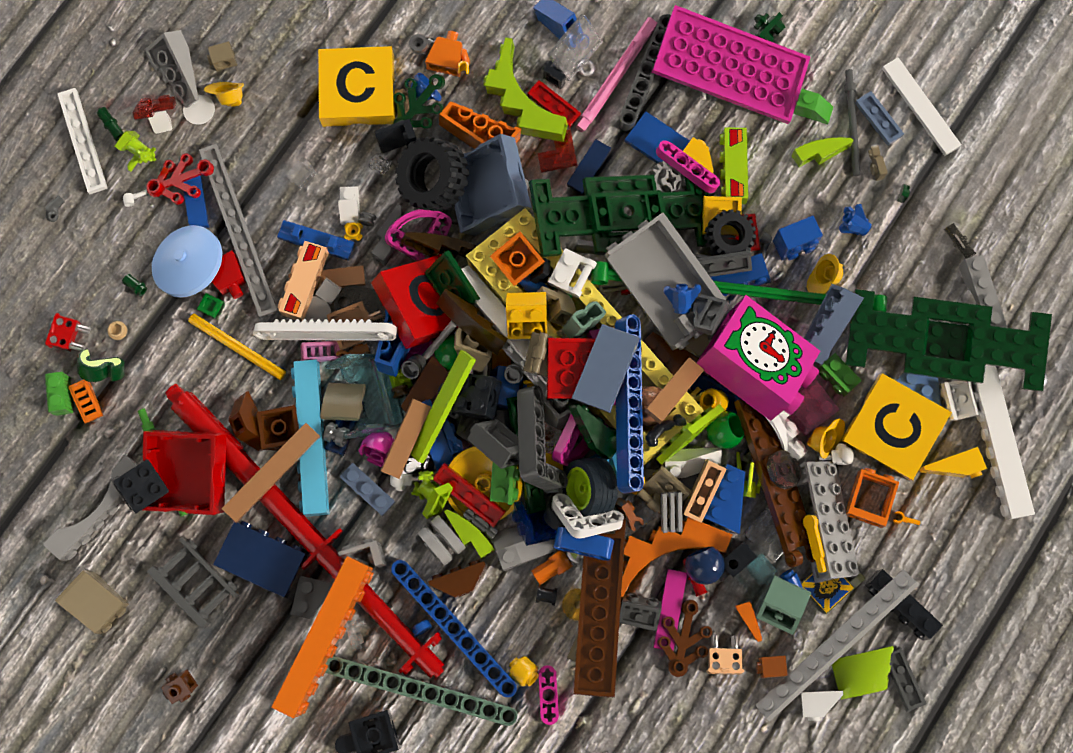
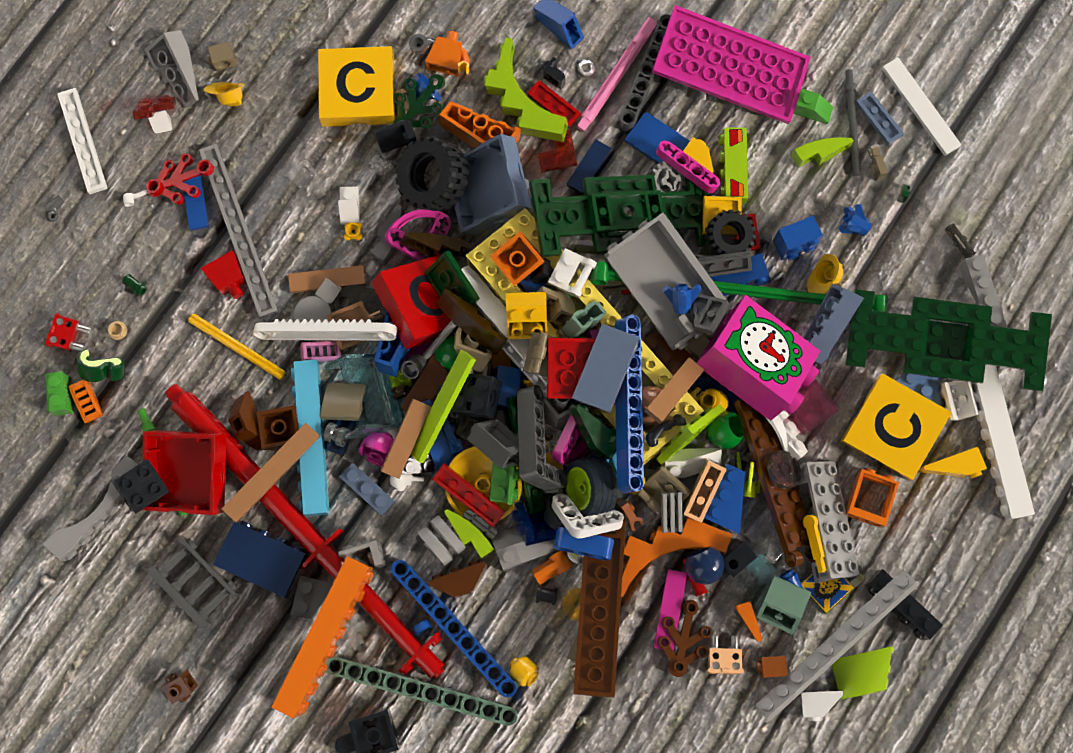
dark tan slope [55,570,129,634] -> none
dark green axle [97,107,123,141] -> none
lime piece [114,131,156,172] -> none
light blue dish [152,225,222,297] -> none
white sticker [183,95,215,125] -> none
green tile [197,293,224,319] -> none
blue hinge [277,220,355,261] -> none
light nougat brick [278,241,329,322] -> none
dark orange plate [336,343,371,366] -> none
dark grey bush [358,211,377,227] -> none
lime piece [411,471,453,519] -> none
dark grey plate [504,364,524,383] -> none
dark pink beam [538,665,559,725] -> none
clear tile [547,14,604,81] -> none
dark grey bracket [619,593,662,631] -> none
dark green hips [754,12,786,42] -> none
yellow piece [807,418,845,459] -> none
bright green bracket [818,353,862,397] -> none
white piece [819,444,854,465] -> none
dark grey tile [890,647,926,712] -> none
light orange hand [893,511,920,525] -> none

